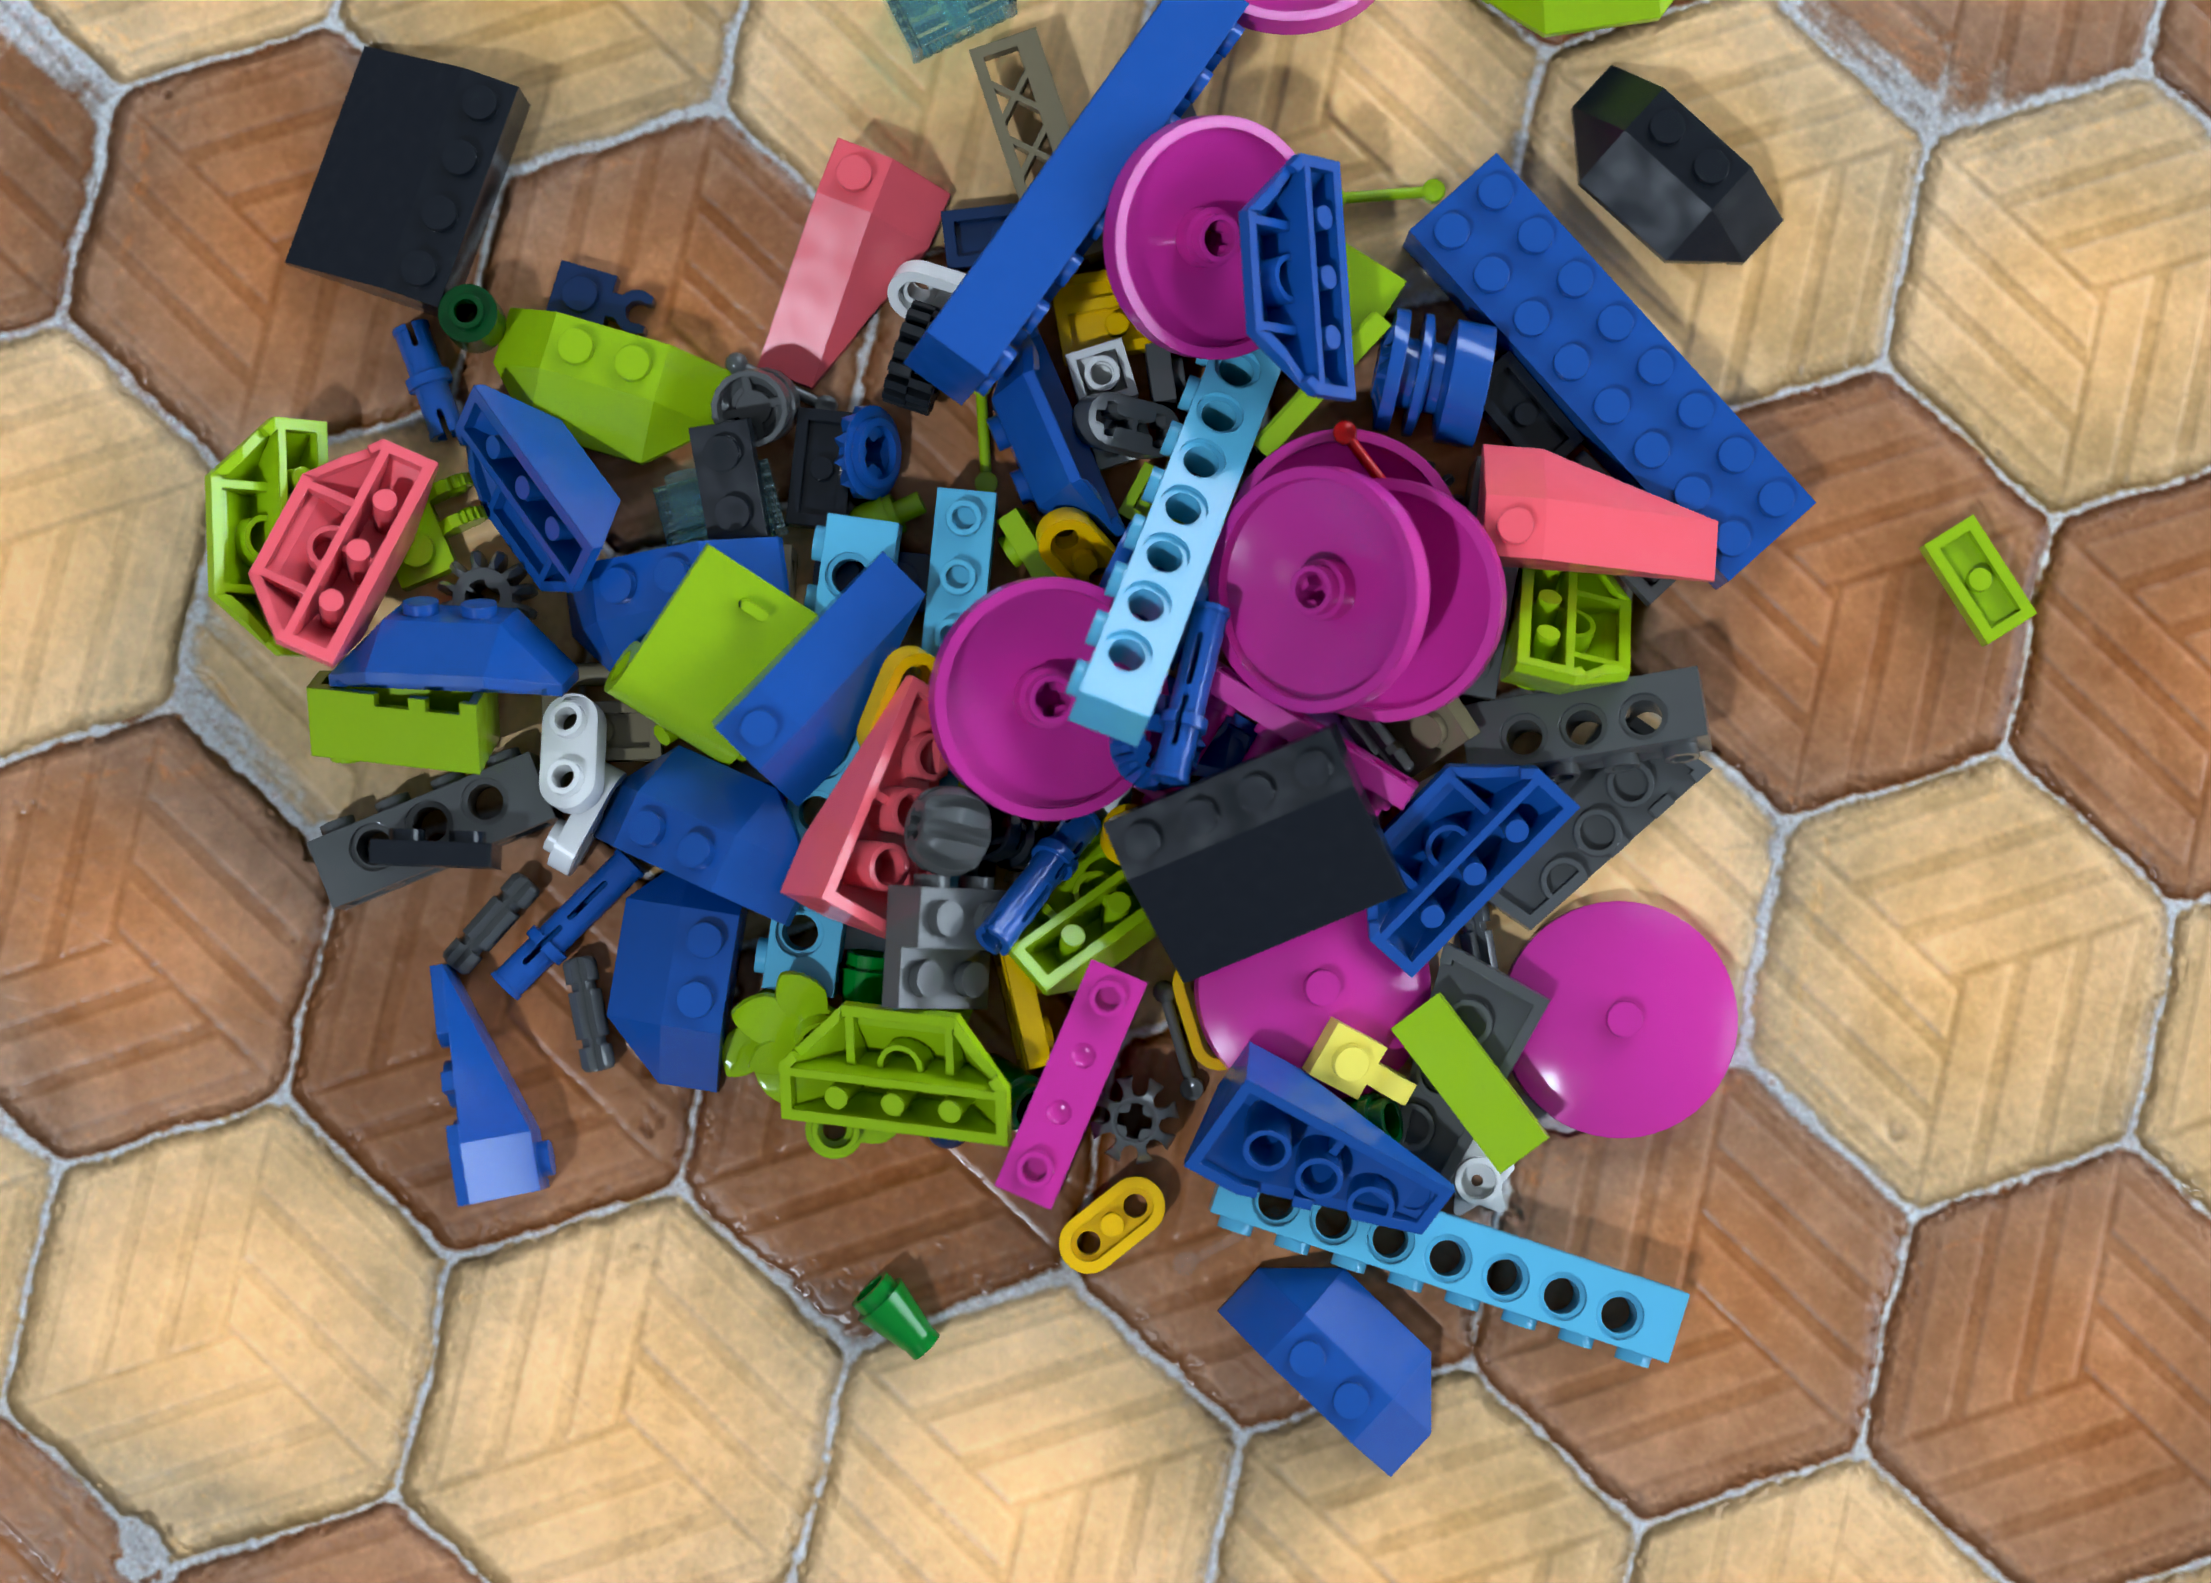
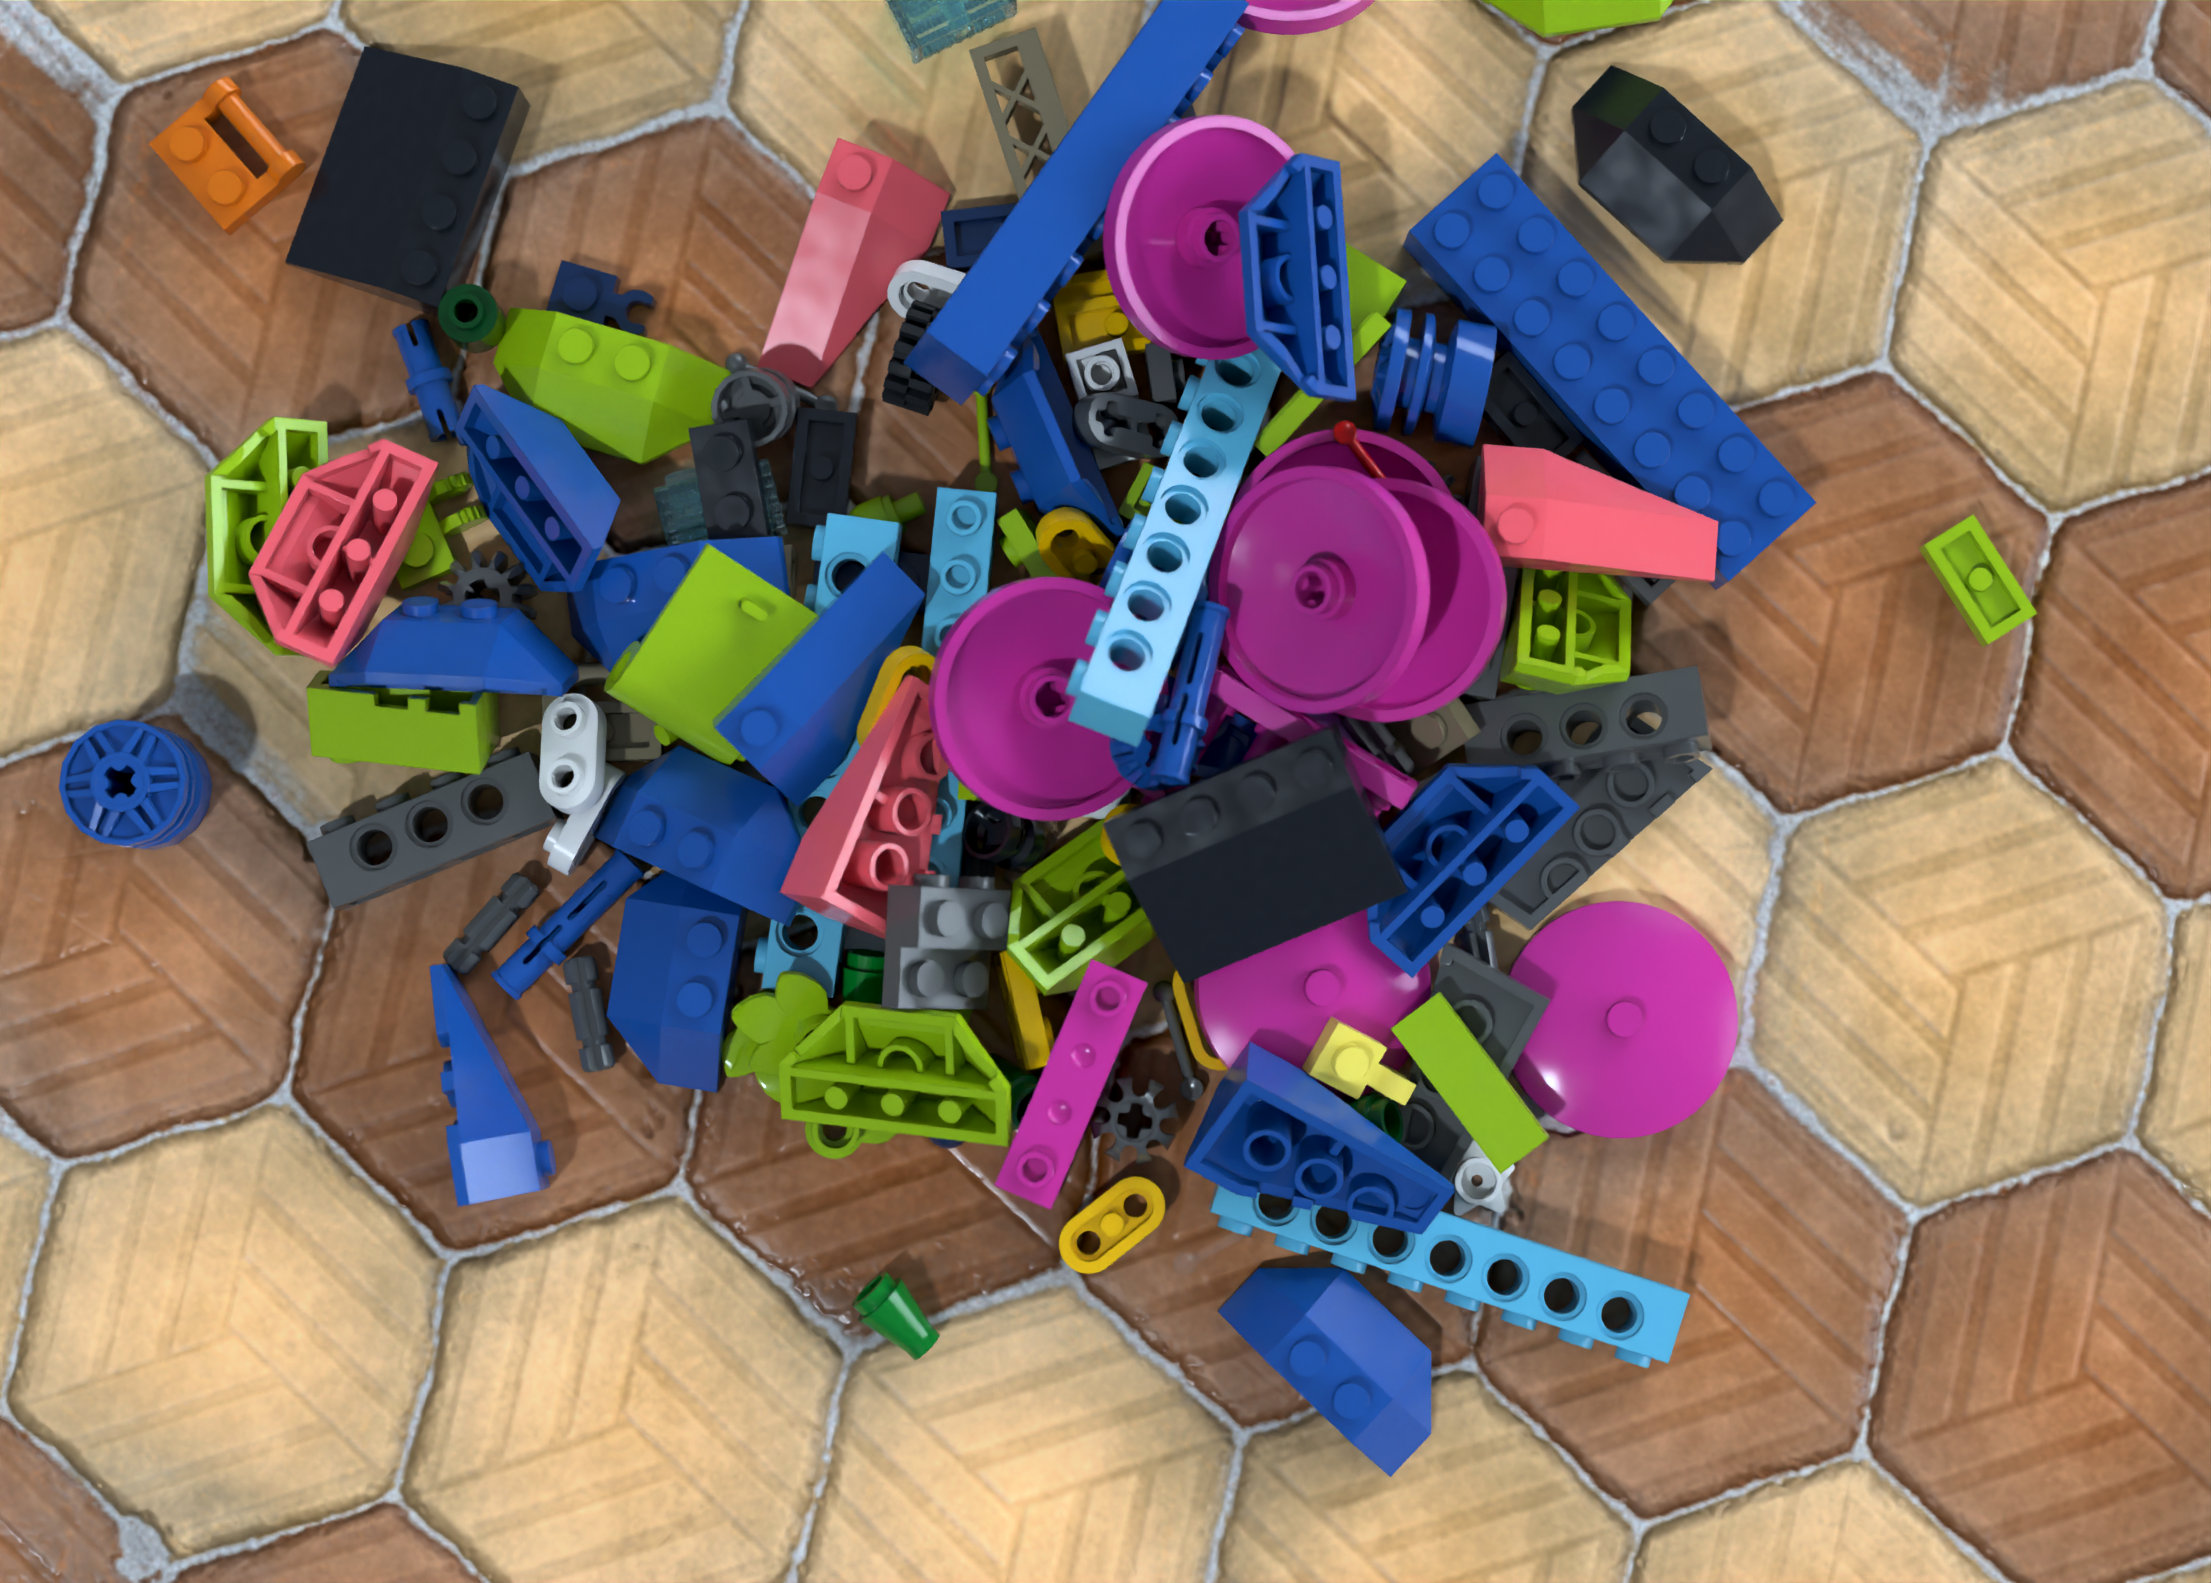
black plate [369,828,502,870] -> none
blue gear [834,405,902,500] -> none
dark grey piece [904,786,991,876] -> none
blue pin [975,812,1102,956] -> none
lime hinge [1342,179,1445,207] -> none
none -> blue wheel [59,719,212,850]
none -> orange plate [148,76,306,235]

